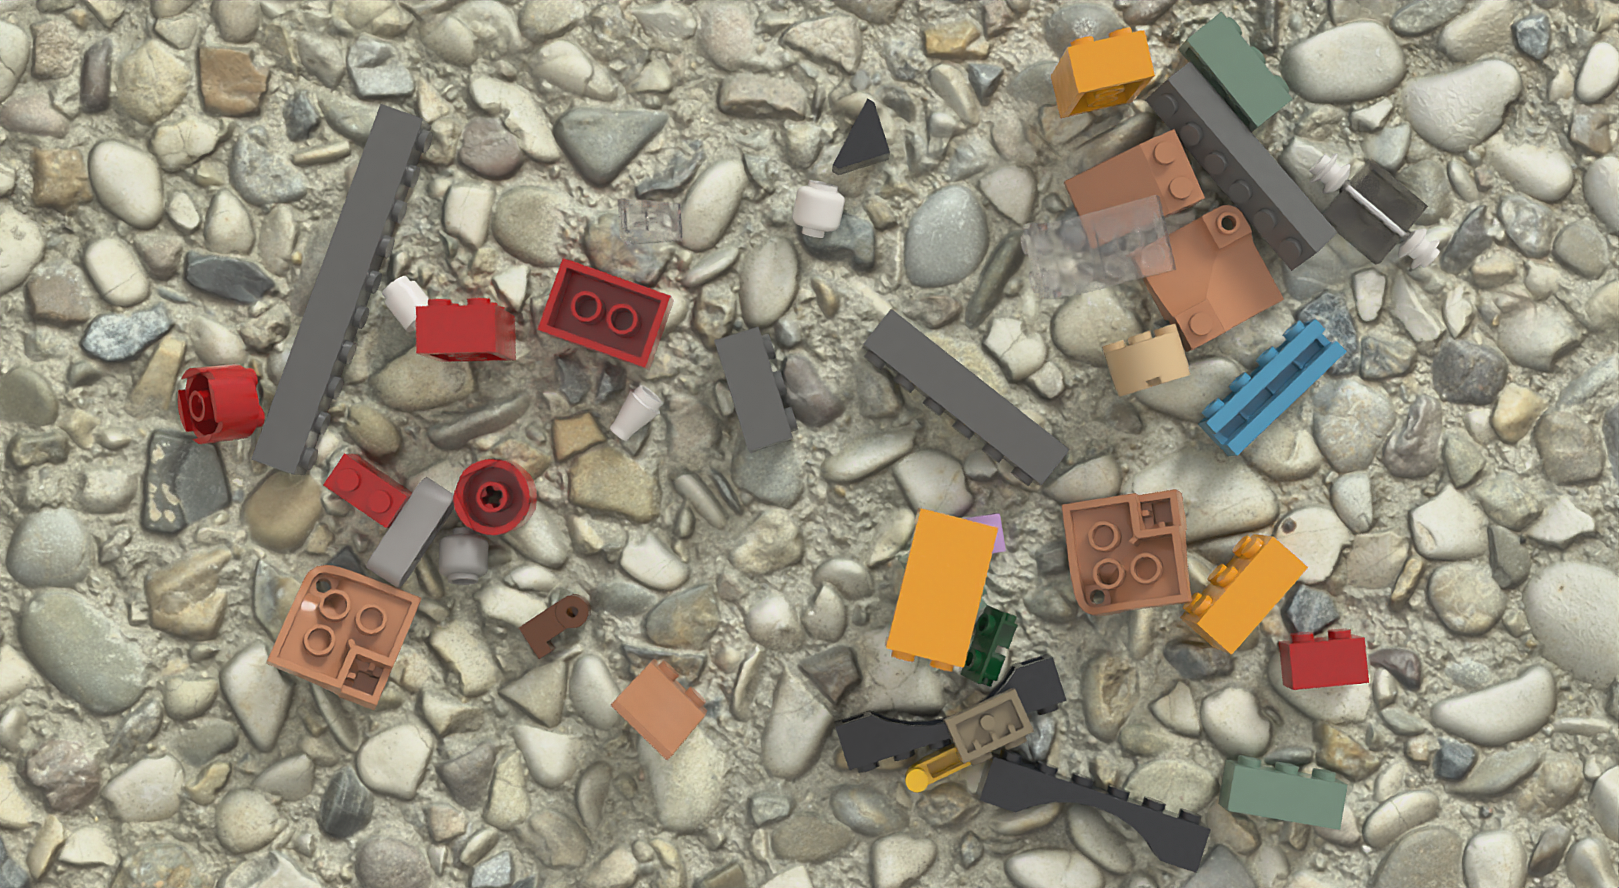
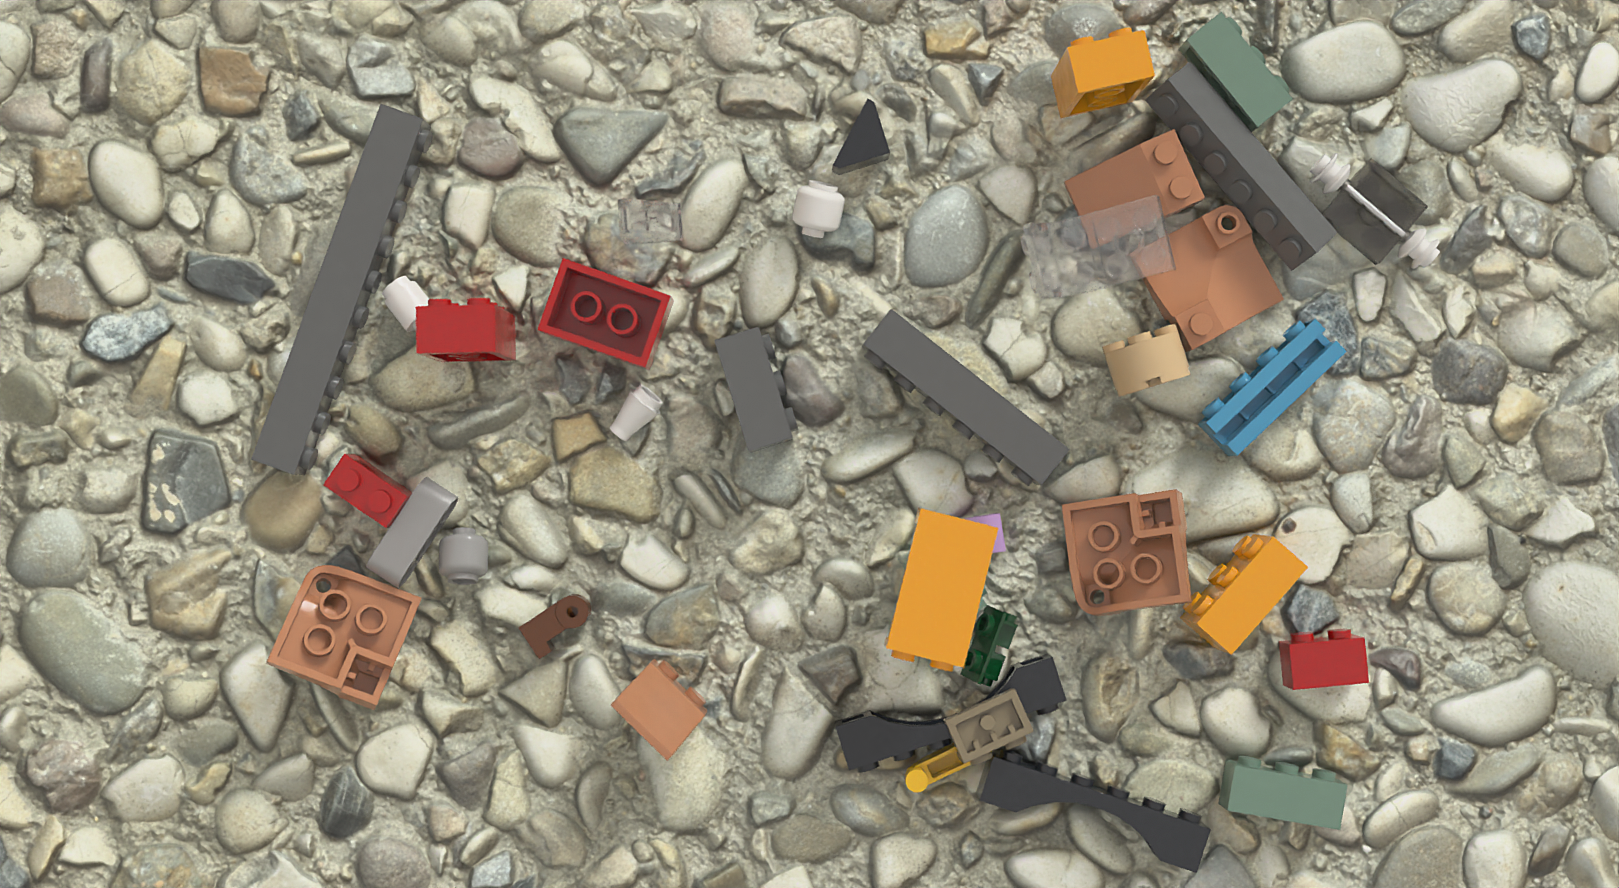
red brick [178,364,265,444] -> none
red brick [453,459,537,535] -> none

